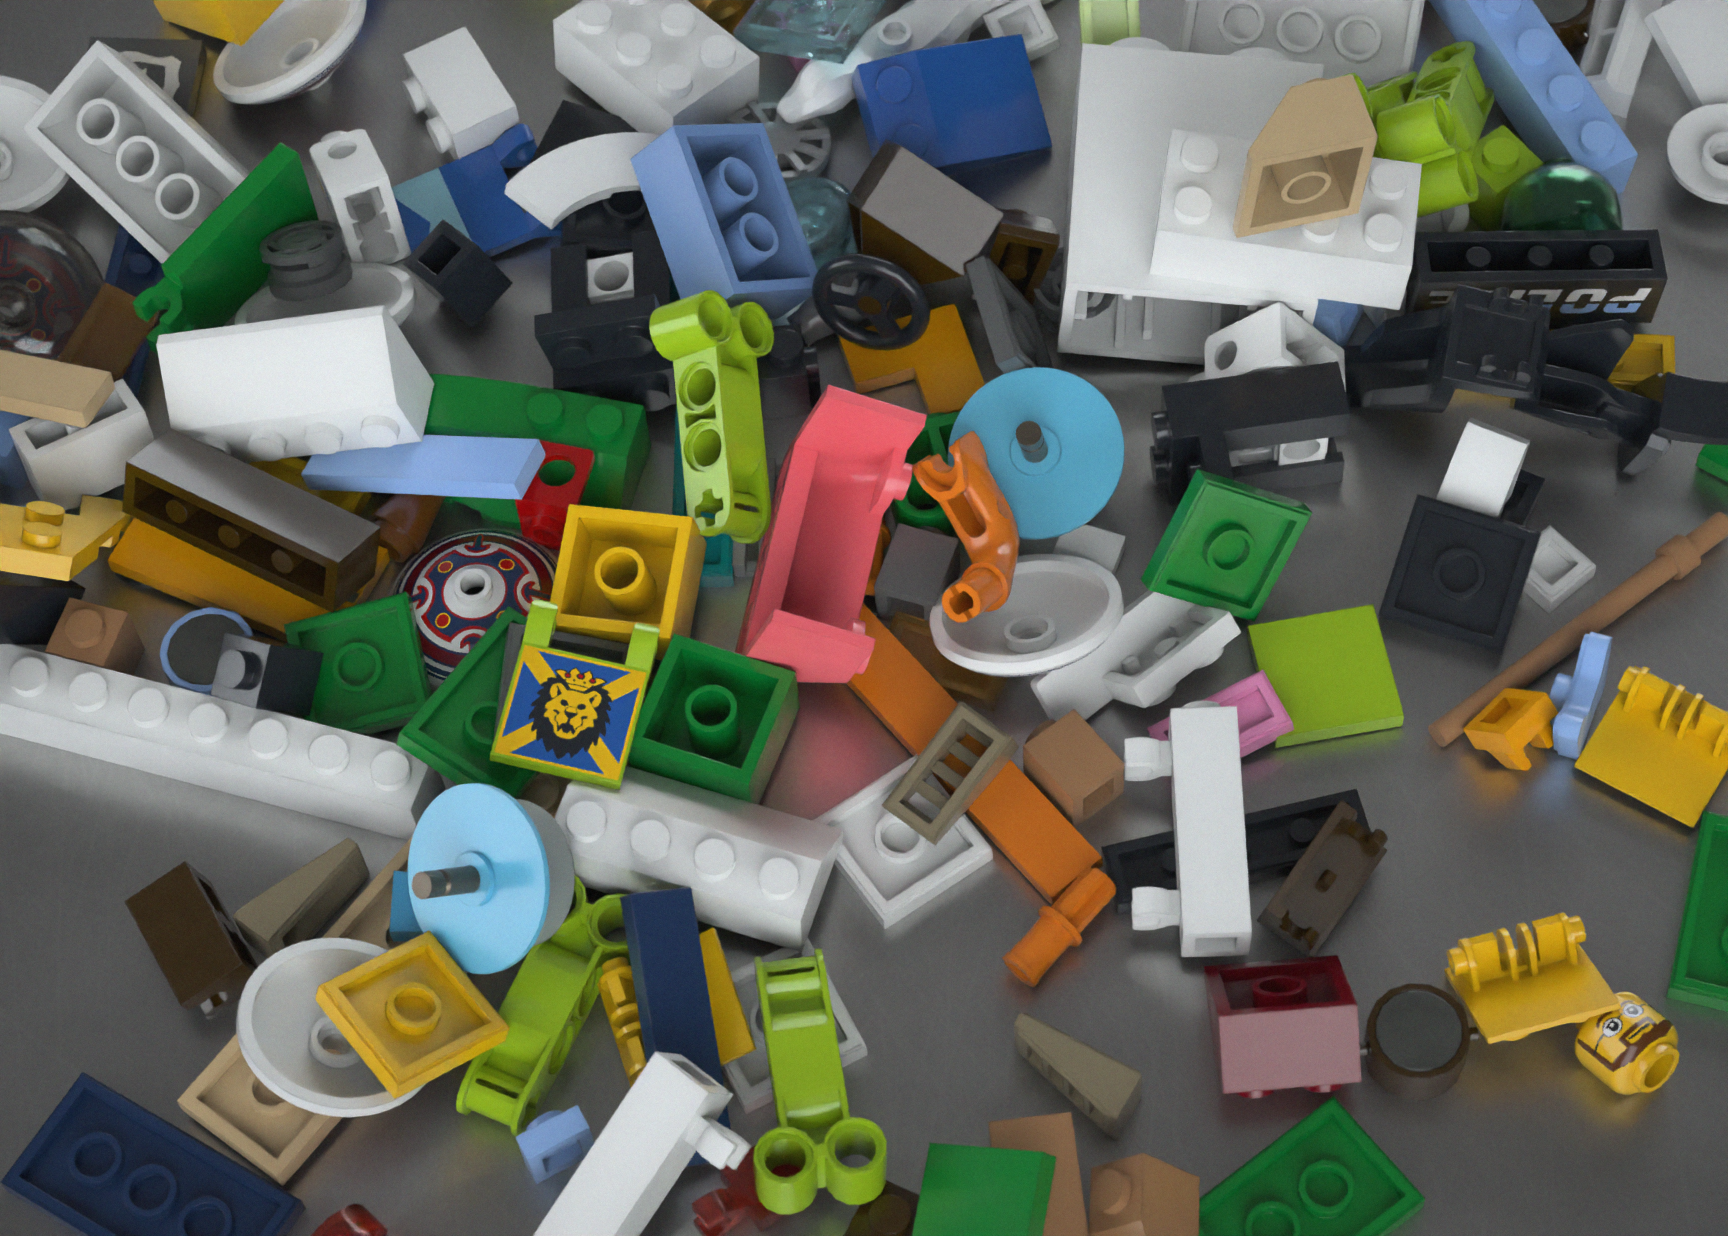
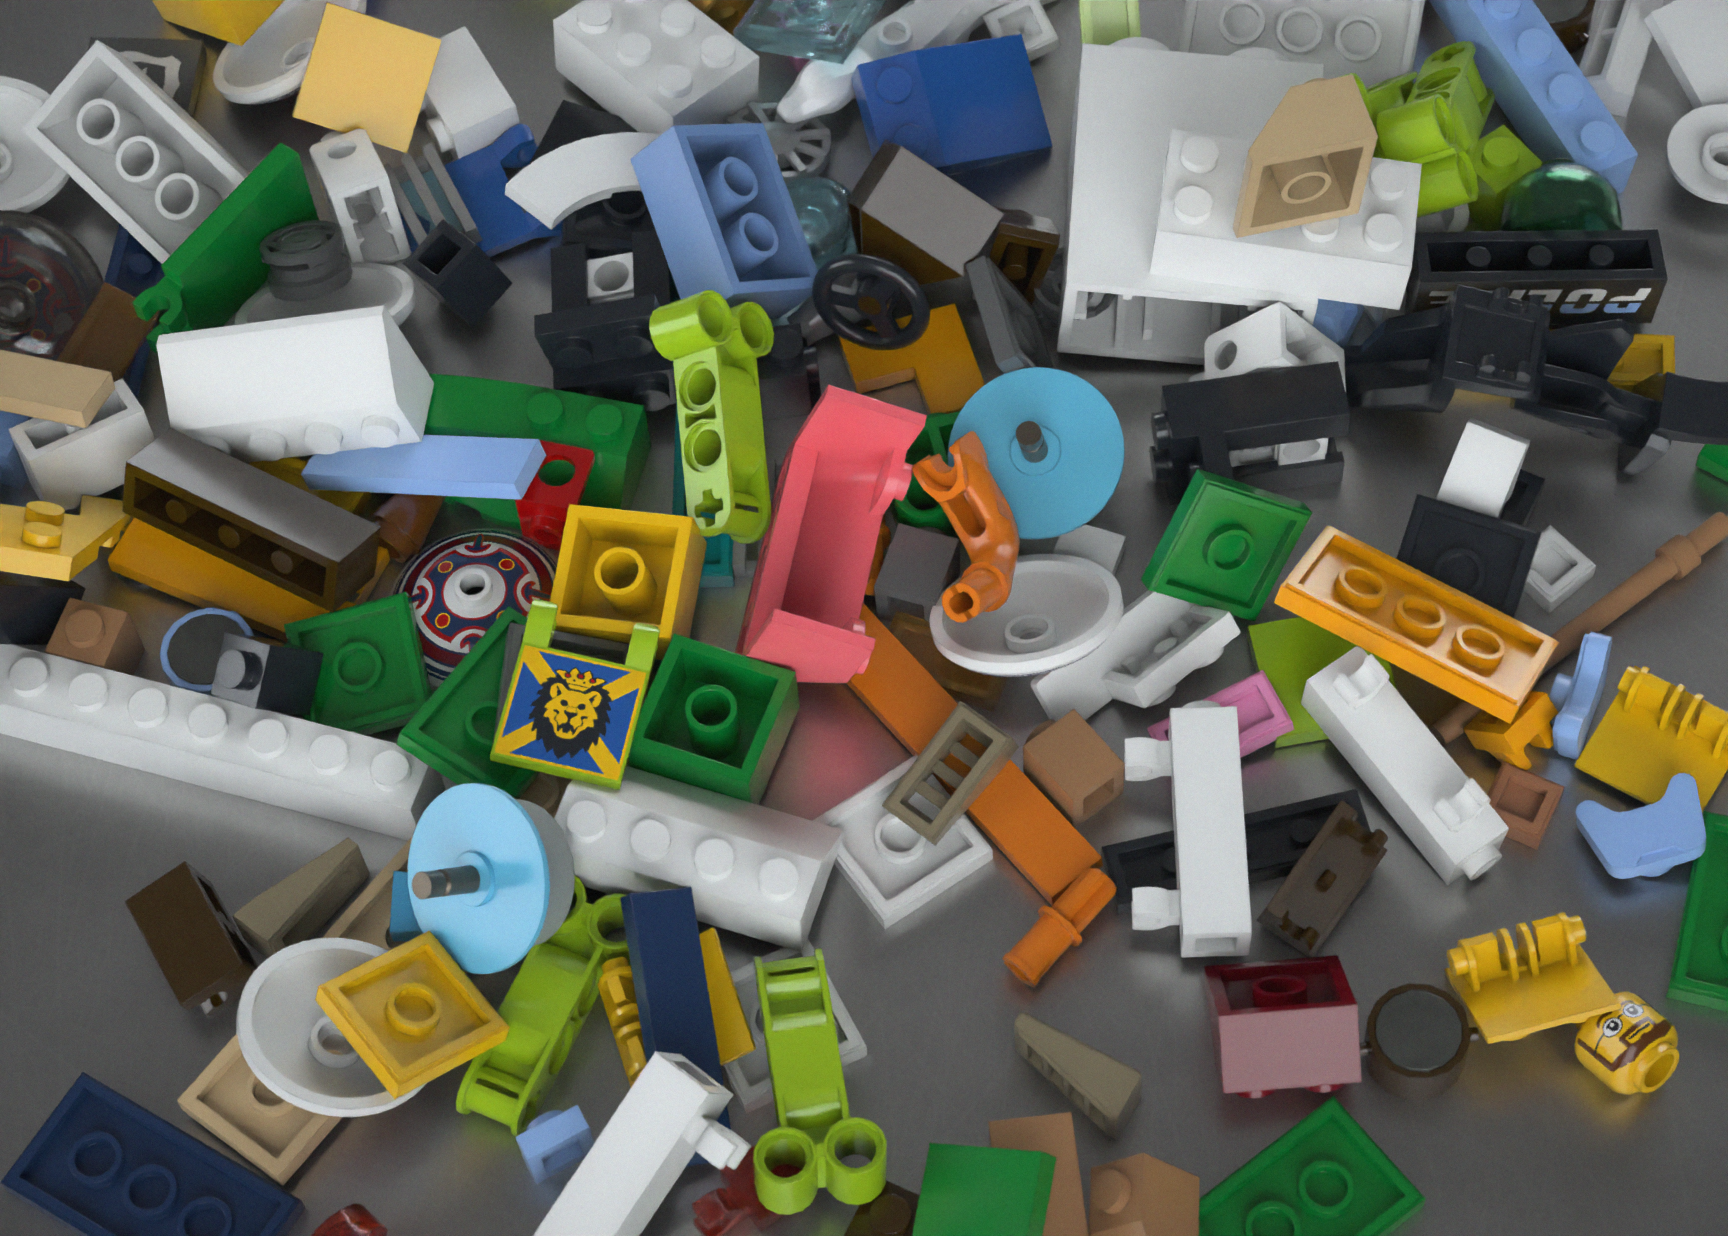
none -> yellow tile [292,2,442,153]
none -> light grey tile [383,143,482,246]
none -> light orange tile [1274,525,1559,724]
none -> white brick [1301,646,1509,886]
none -> nougat tile [1487,761,1565,850]
none -> light blue piece [1576,773,1706,879]

